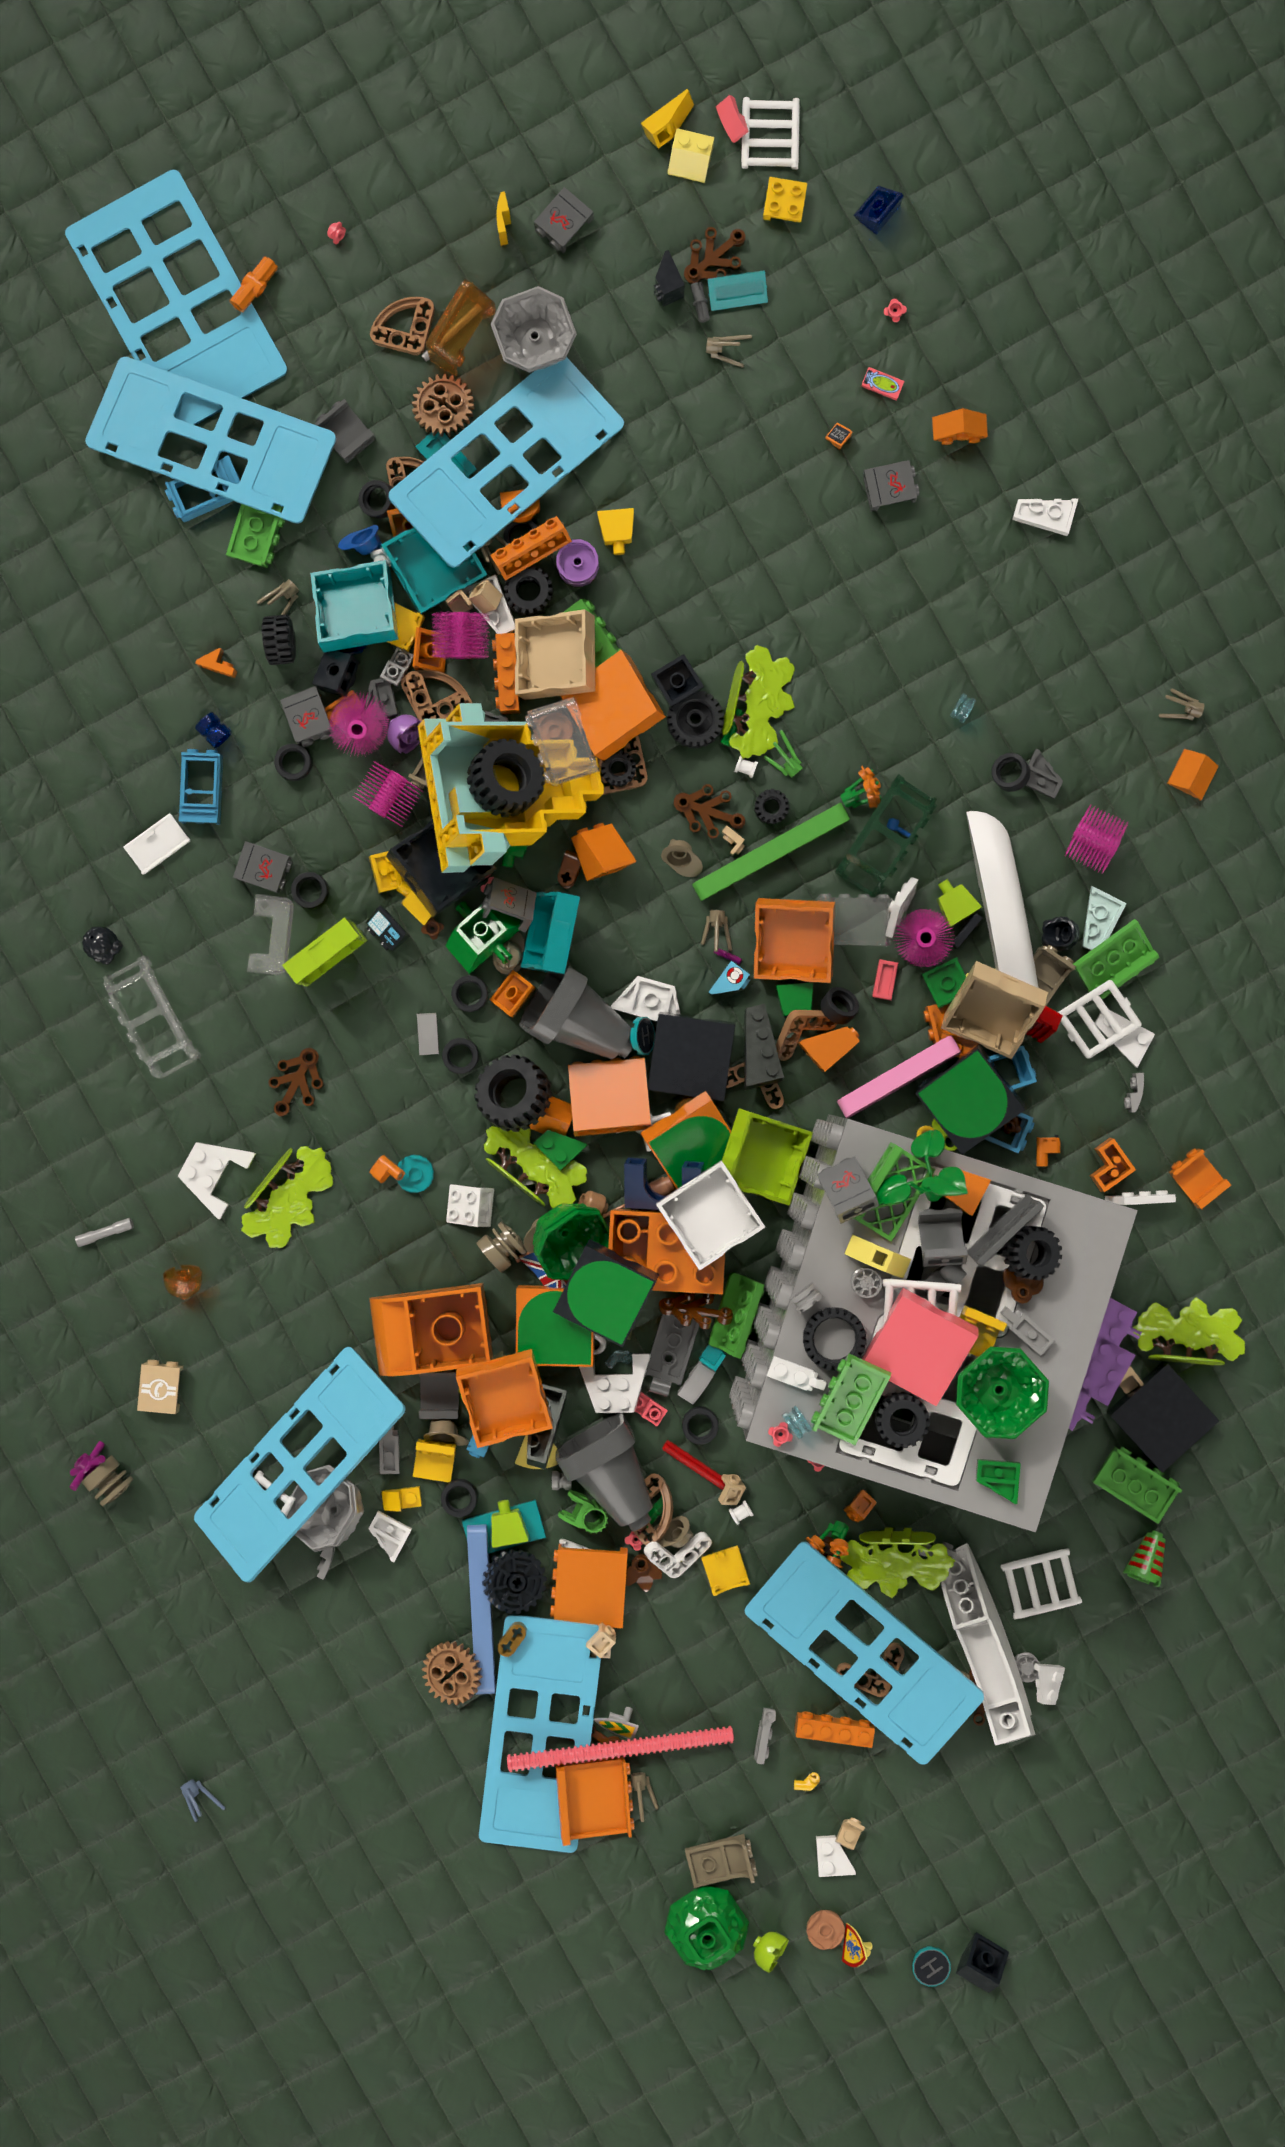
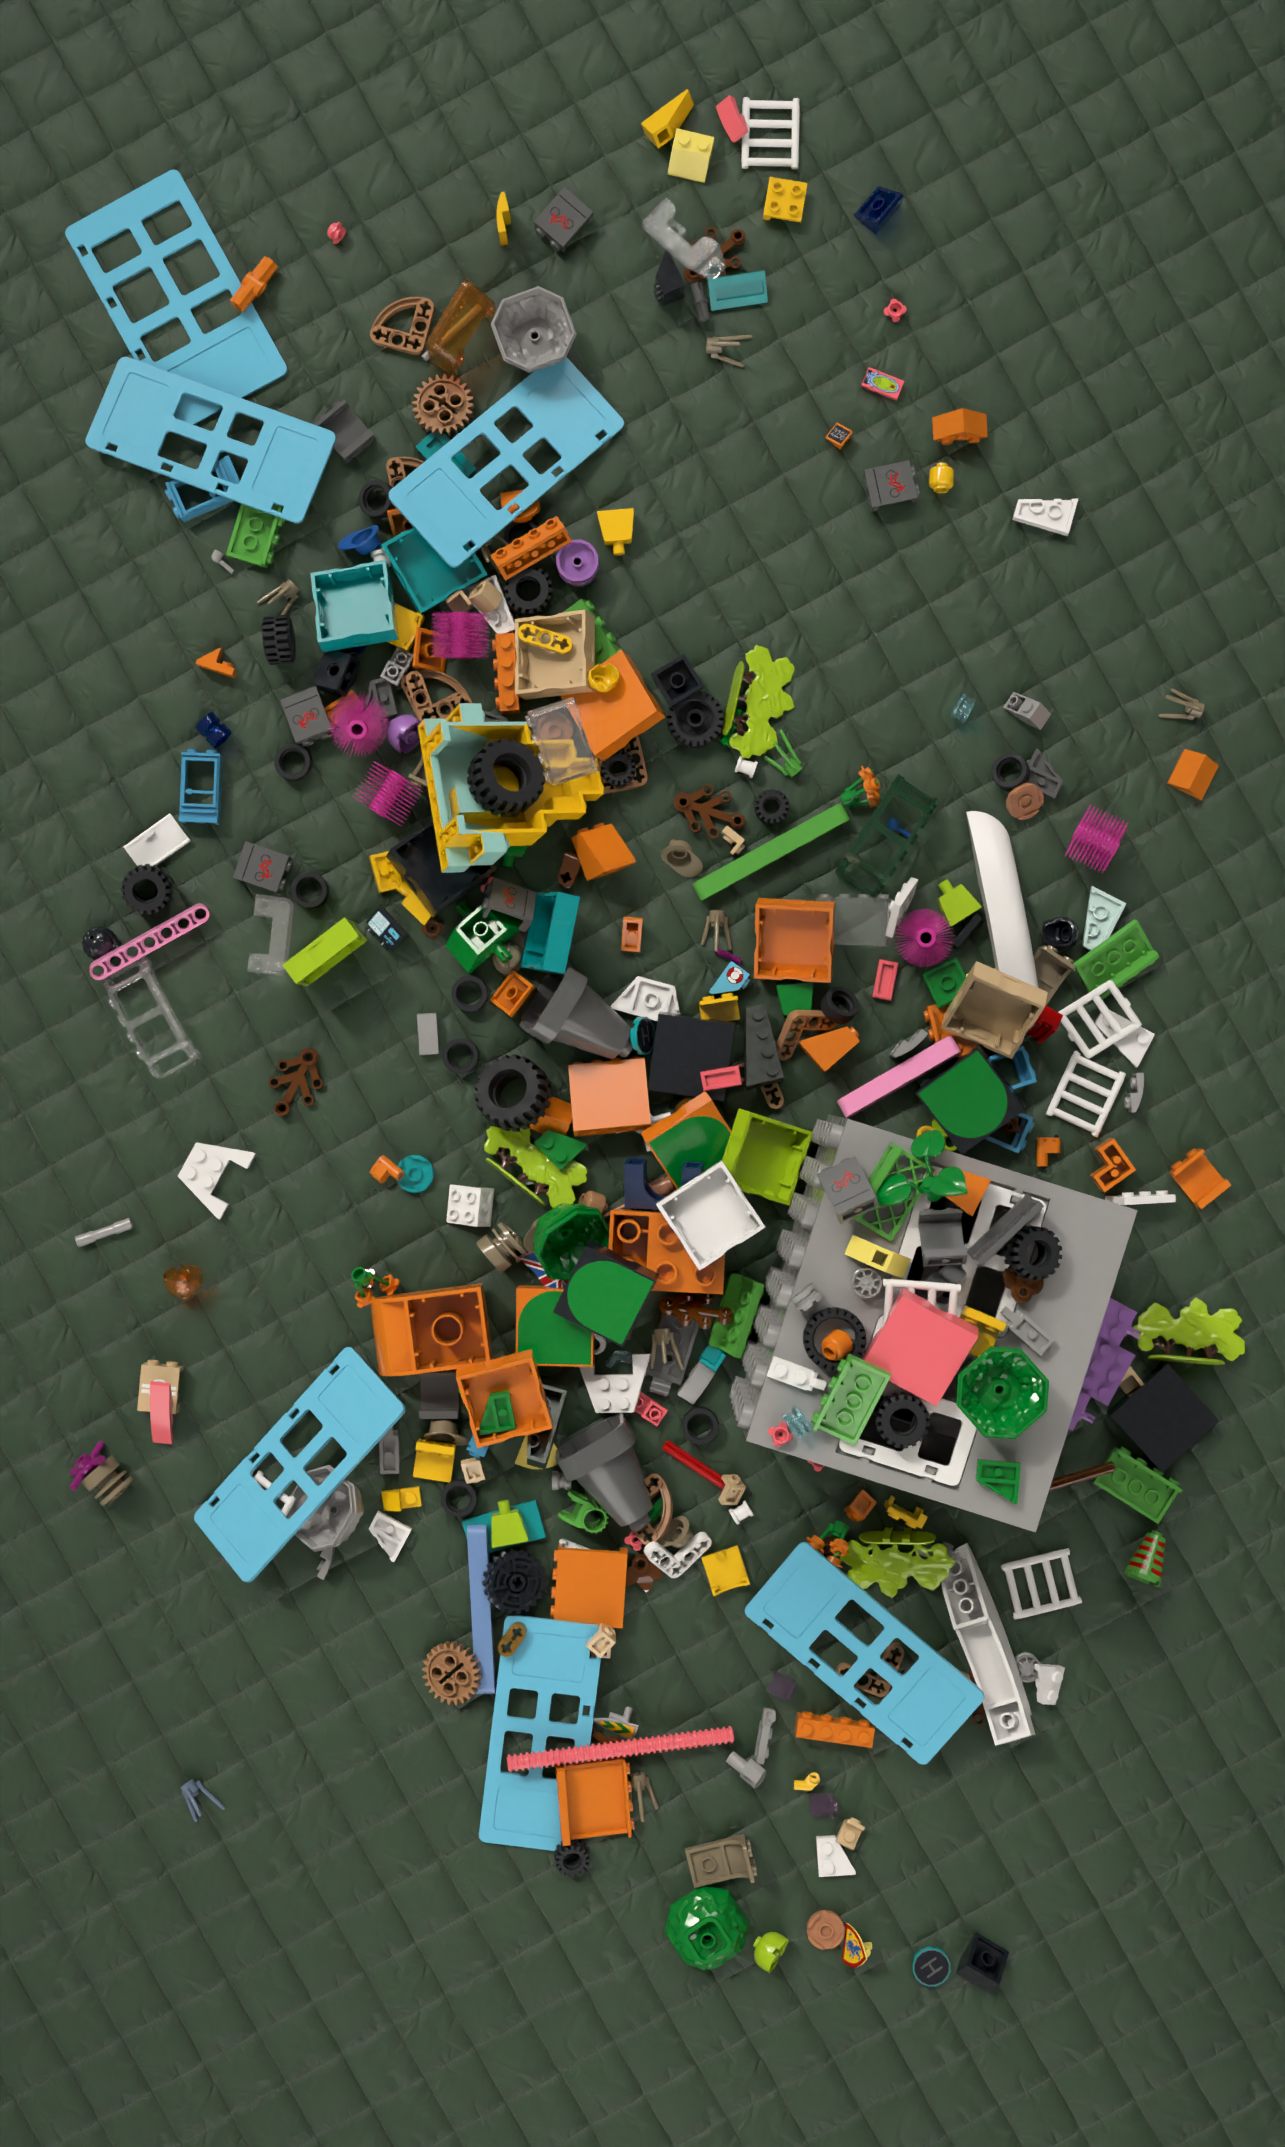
lime plant [241,1146,333,1248] -> none
none -> bright pink beam [90,903,209,980]
none -> black tyre [121,864,172,914]
none -> coral slope [150,1381,173,1444]
none -> light grey hand [211,550,234,574]
none -> plant [351,1267,399,1308]
none -> tan bracket [461,1457,485,1484]
none -> green wing [478,1390,516,1435]
none -> yellow beam [518,624,573,655]
none -> black tyre [554,1839,590,1877]
none -> yellow hair [587,663,620,692]
none -> orange slope [621,917,643,952]
none -> clear windscreen [642,198,726,279]
none -> dark tan plant [650,1328,684,1370]
none -> yellow bracket [699,993,740,1021]
none -> coral tile [700,1065,742,1091]
none -> light grey piece [726,1751,767,1788]
none -> clear purple panel [767,1670,796,1702]
none -> clear purple bracket [809,1794,837,1818]
none -> orange head [821,1329,853,1361]
none -> yellow piece [883,1495,928,1529]
none -> light grey slope [889,1029,928,1058]
none -> yellow head [929,463,954,493]
none -> light grey slope [1003,692,1051,730]
none -> nougat tile [1006,783,1044,820]
none -> white bar [1046,1051,1126,1137]
none -> reddish brown axle [1049,1461,1115,1491]

